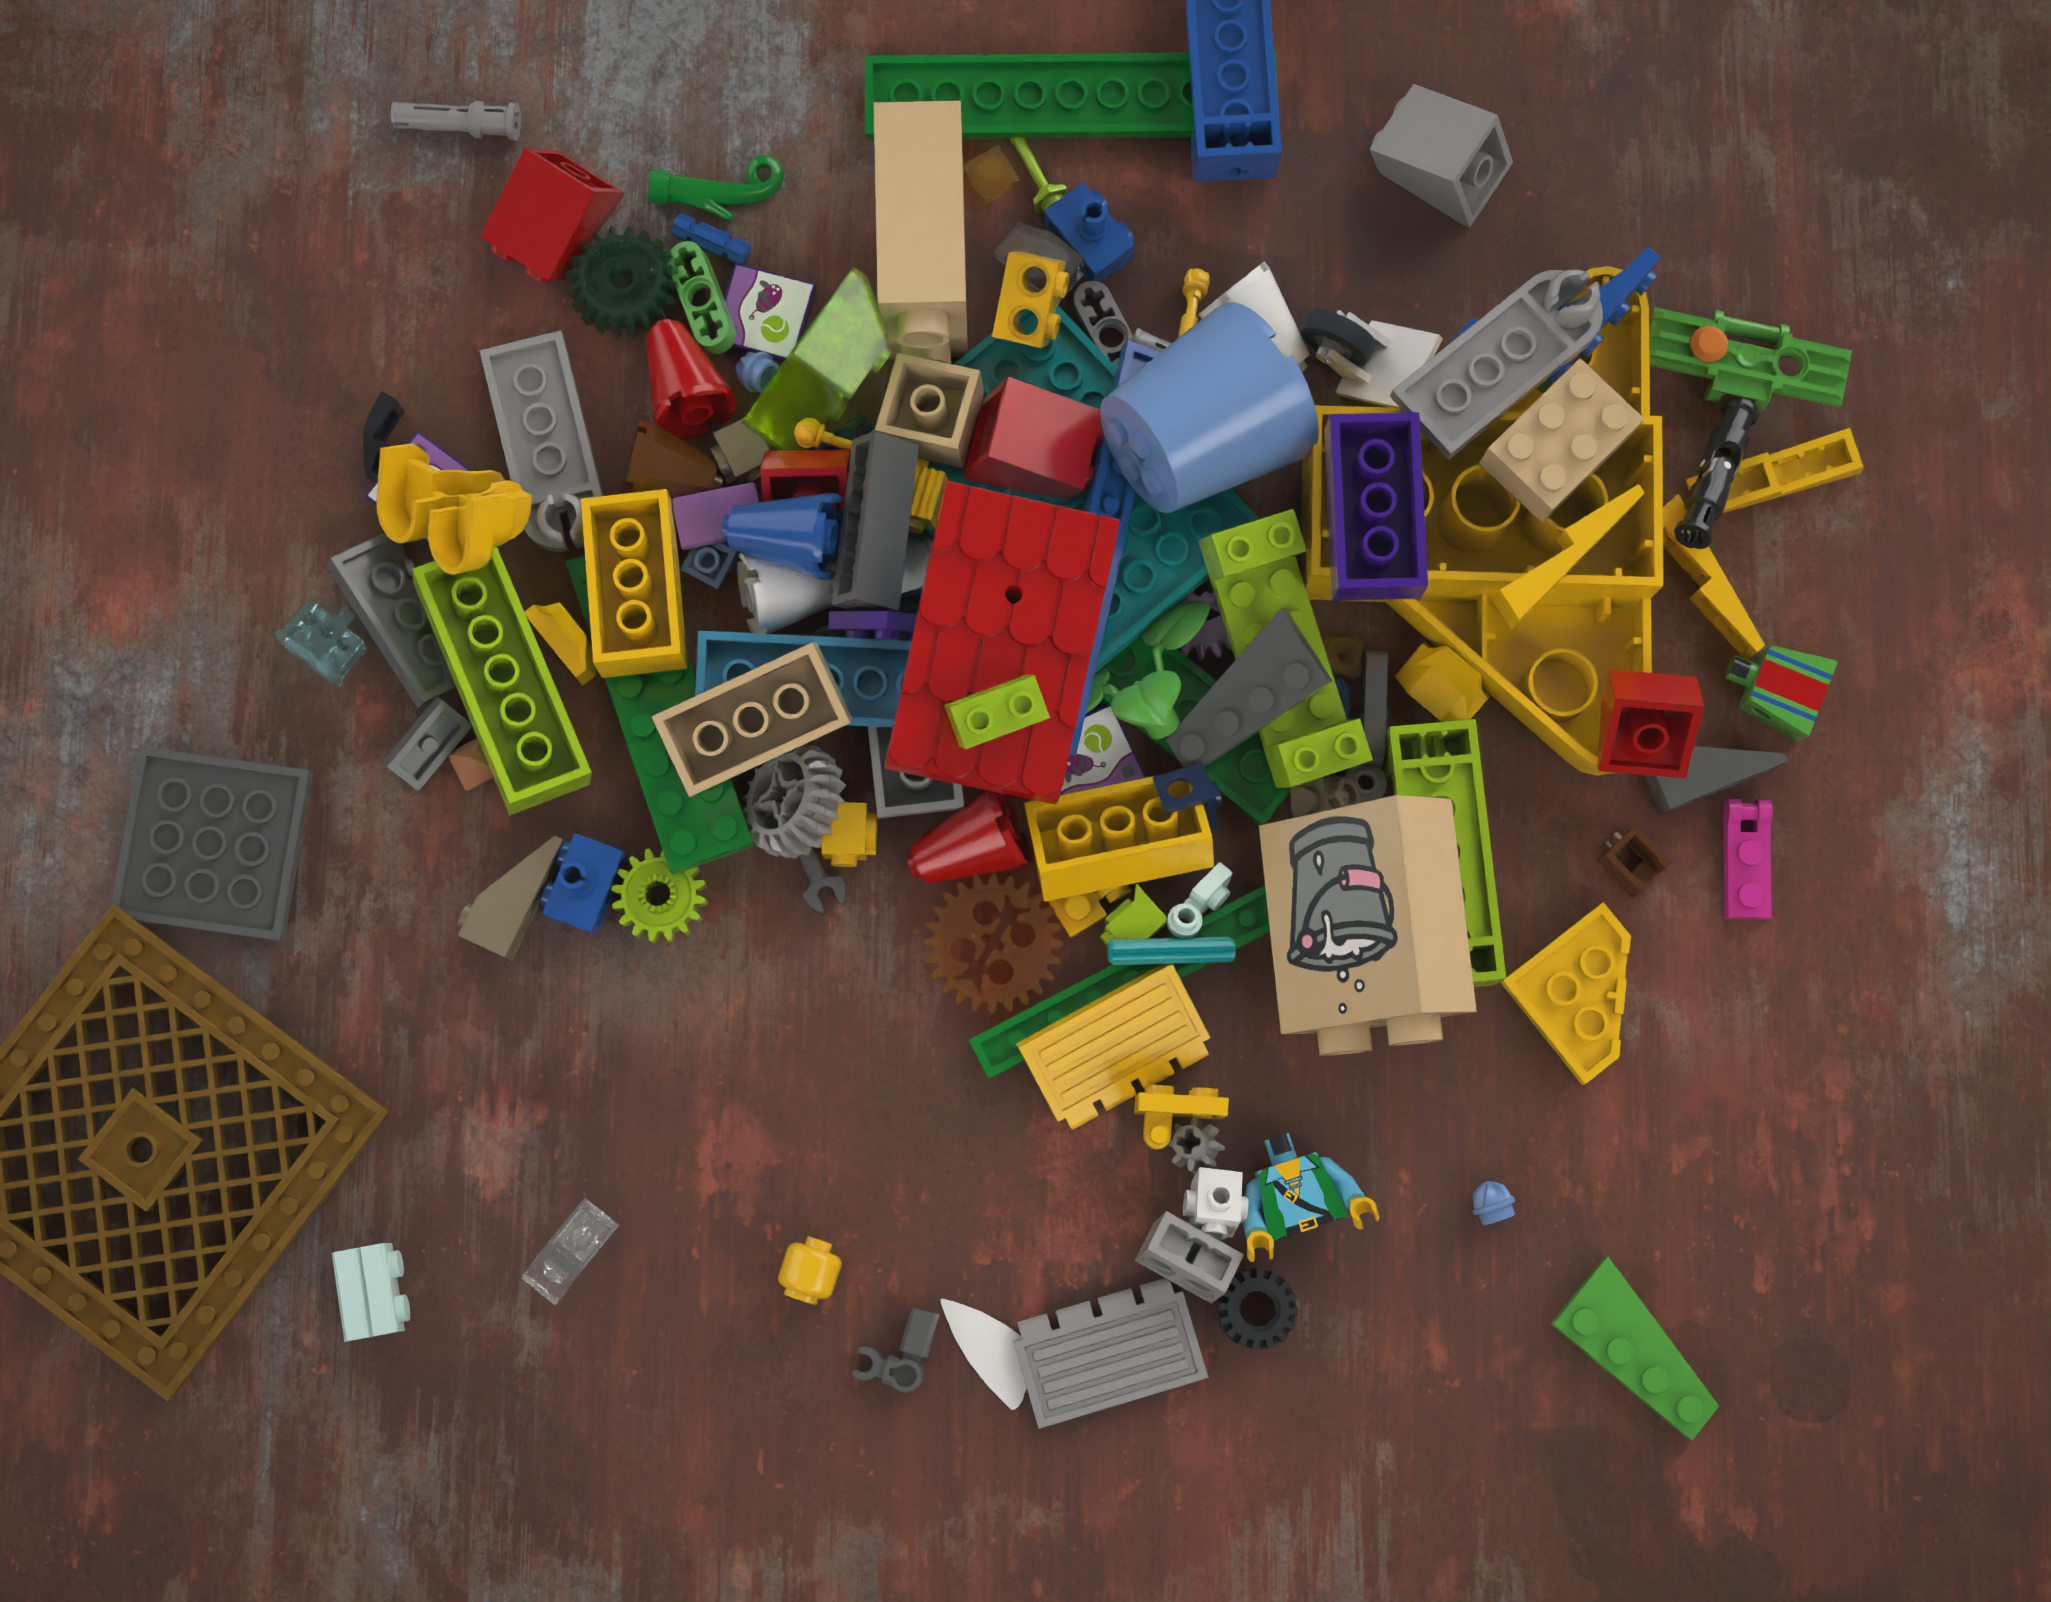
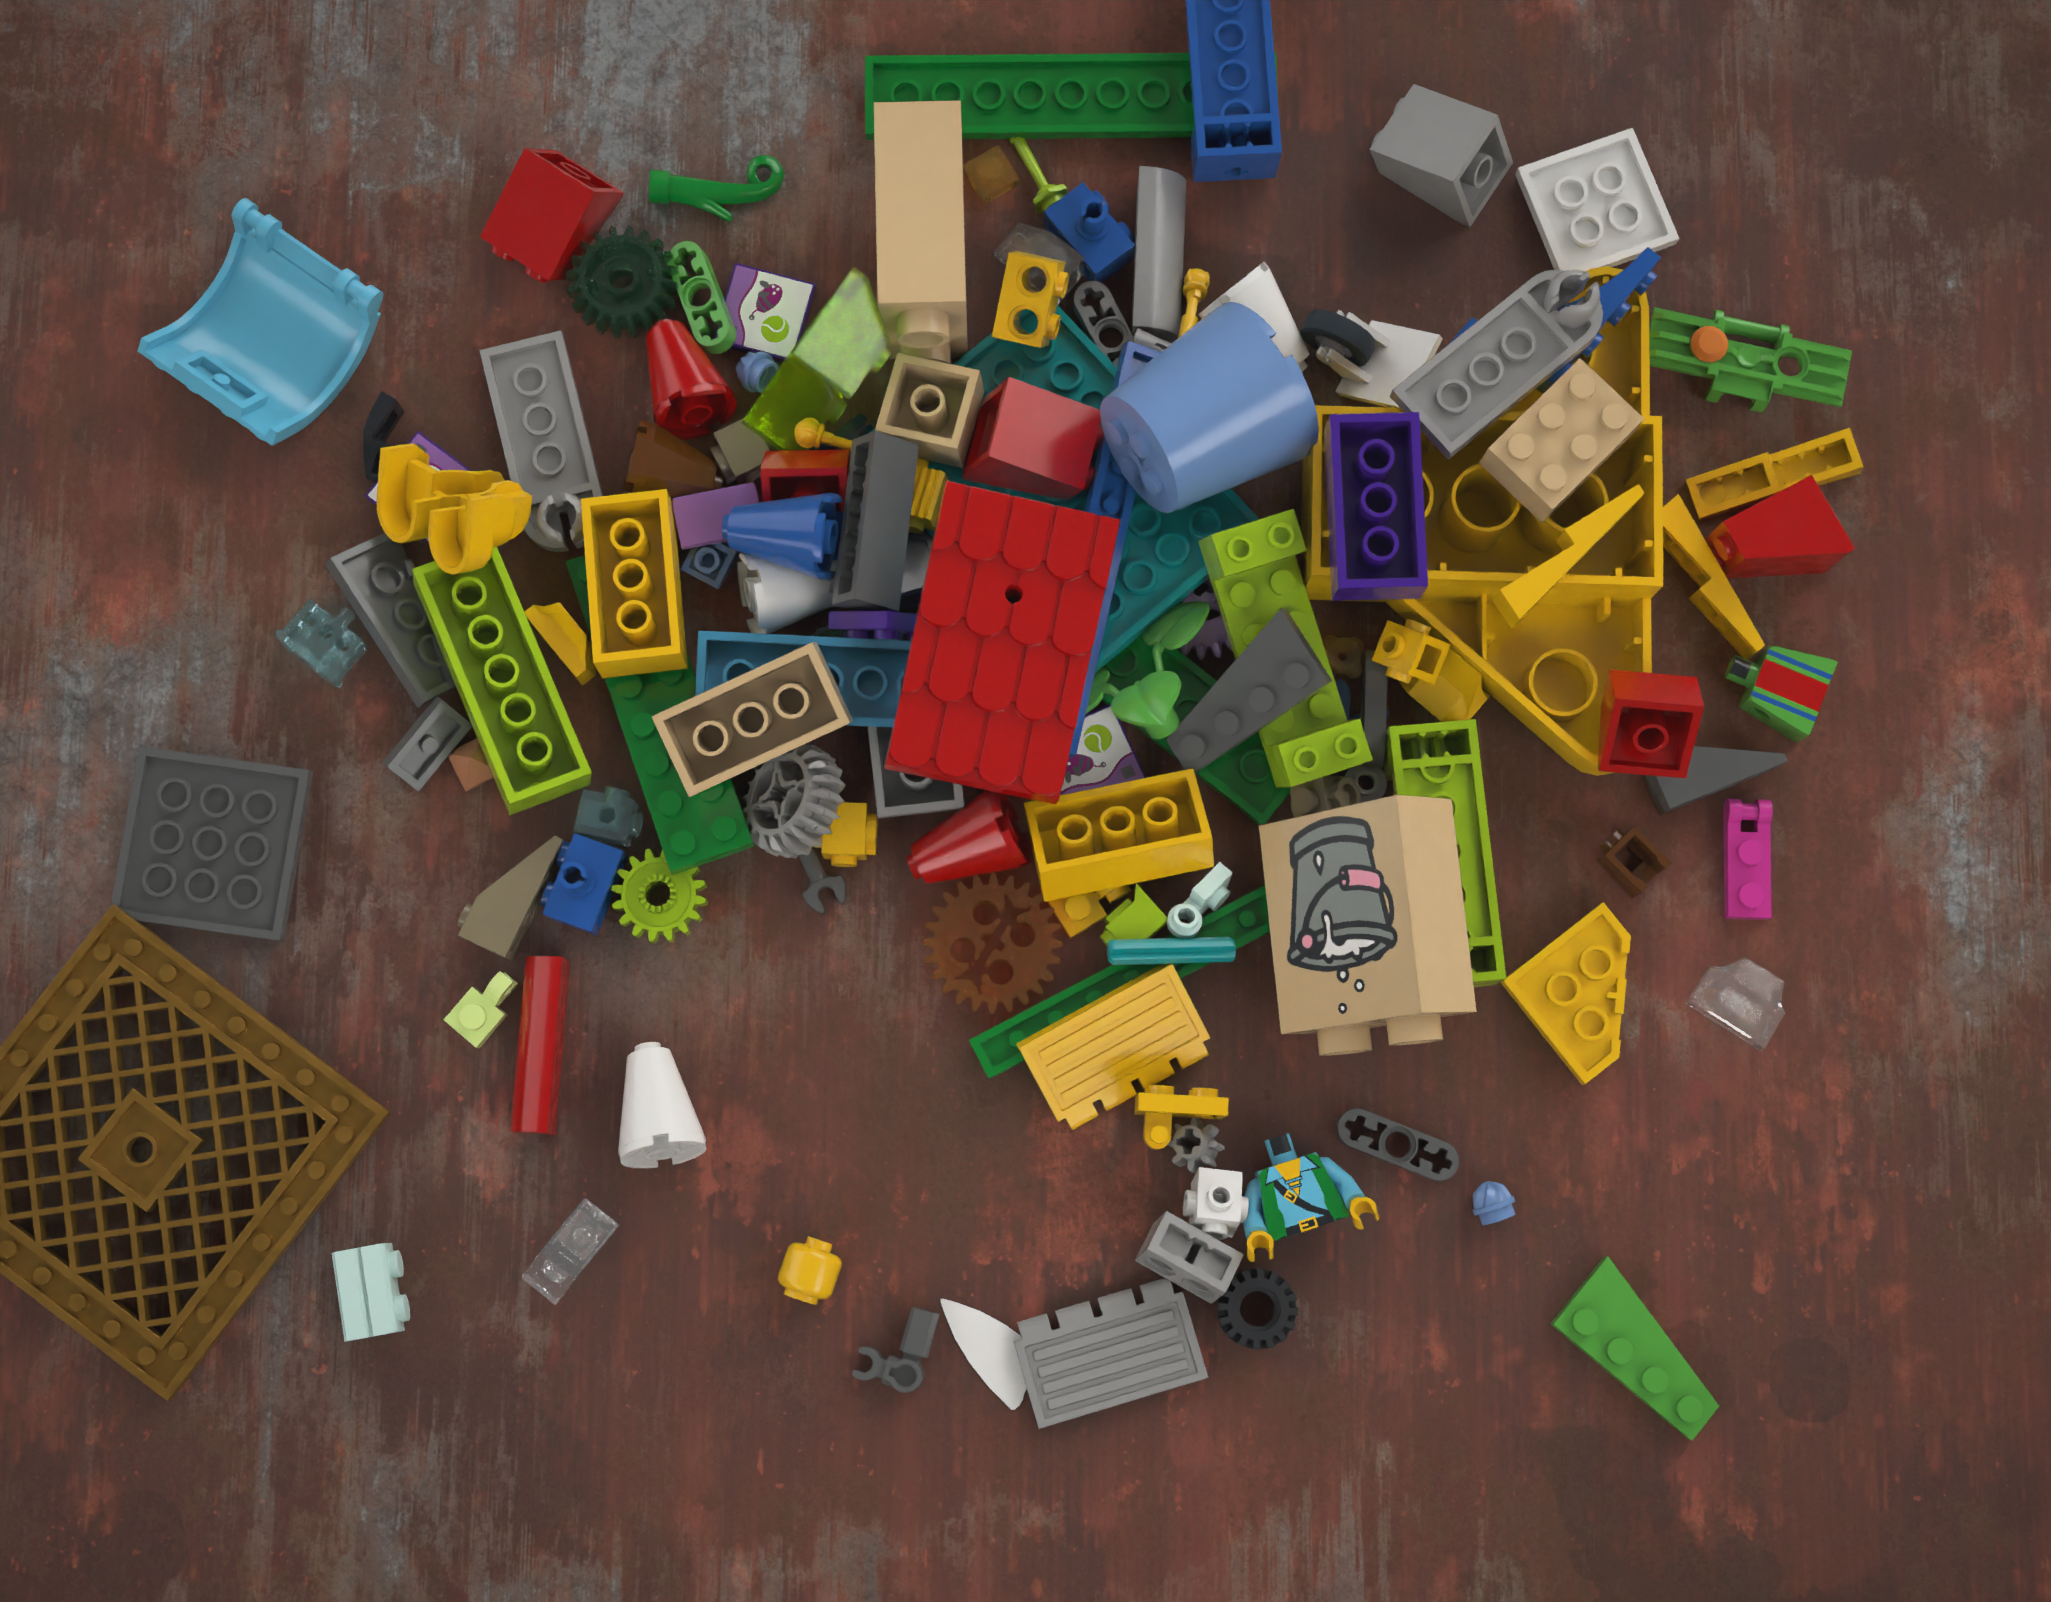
light grey pin [391,100,521,141] -> none
blue axle [671,213,752,265] -> none
lime brick [944,674,1050,750] -> none
dark blue bracket [1153,763,1222,830] -> none
black piece [1674,397,1759,549] -> none
none -> medium azure hinge [137,198,384,446]
none -> yellowish green plate [444,971,519,1048]
none -> red brick [510,956,570,1135]
none -> clear light blue brick [573,787,644,847]
none -> white cone [618,1042,706,1168]
none -> light grey brick [1131,166,1187,341]
none -> dark grey beam [1335,1108,1459,1181]
none -> yellow brick [1372,618,1451,685]
none -> white plate [1515,128,1679,271]
none -> clear slope [1686,957,1785,1050]
none -> red slope [1705,475,1856,579]

